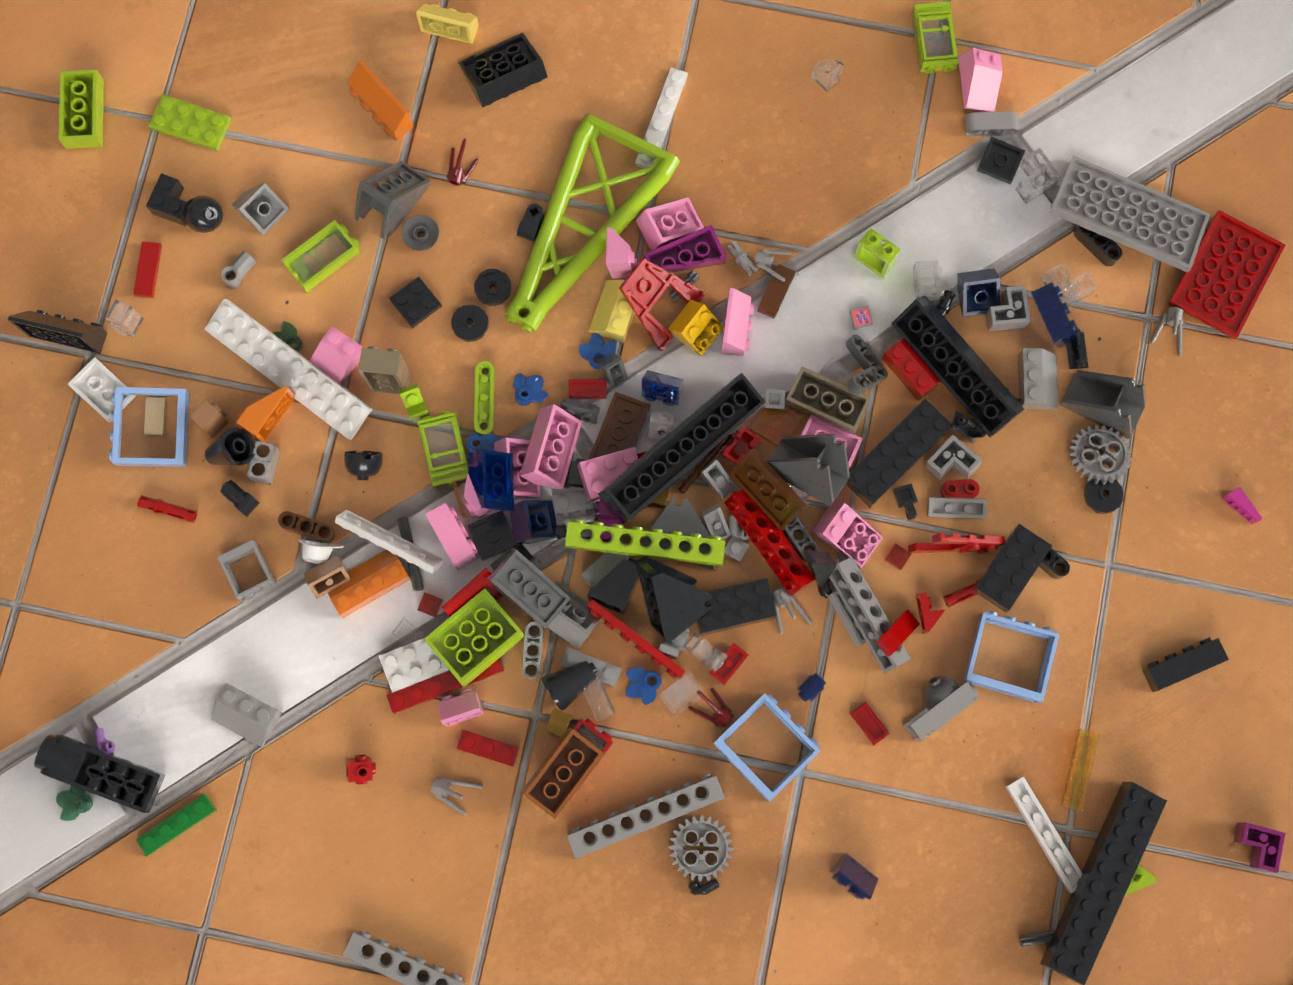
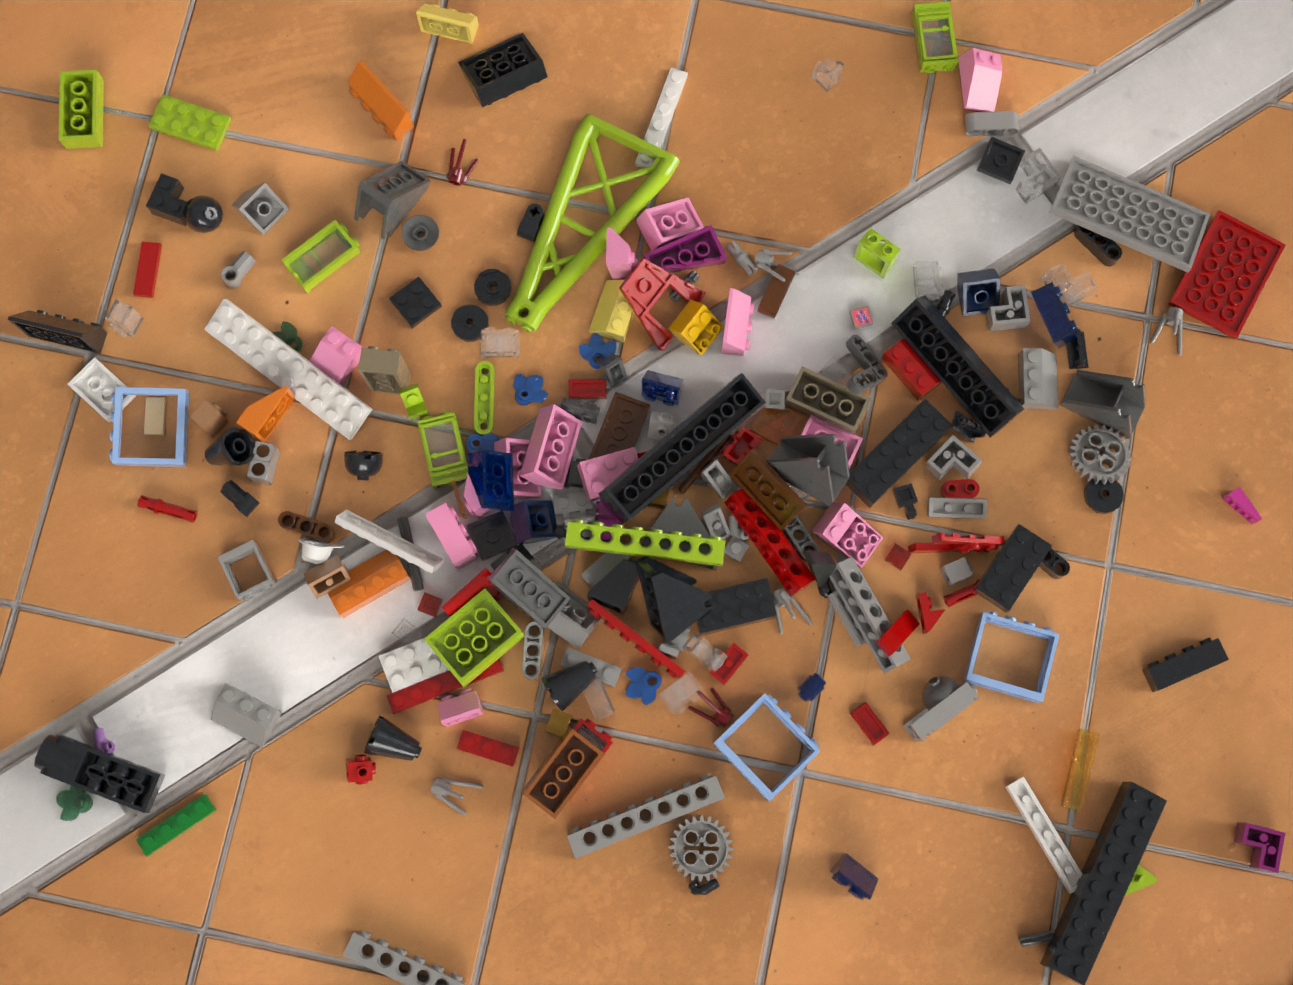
none -> black cone [364,715,422,761]
none -> clear brick [479,327,520,357]
none -> light grey brick [940,557,973,587]

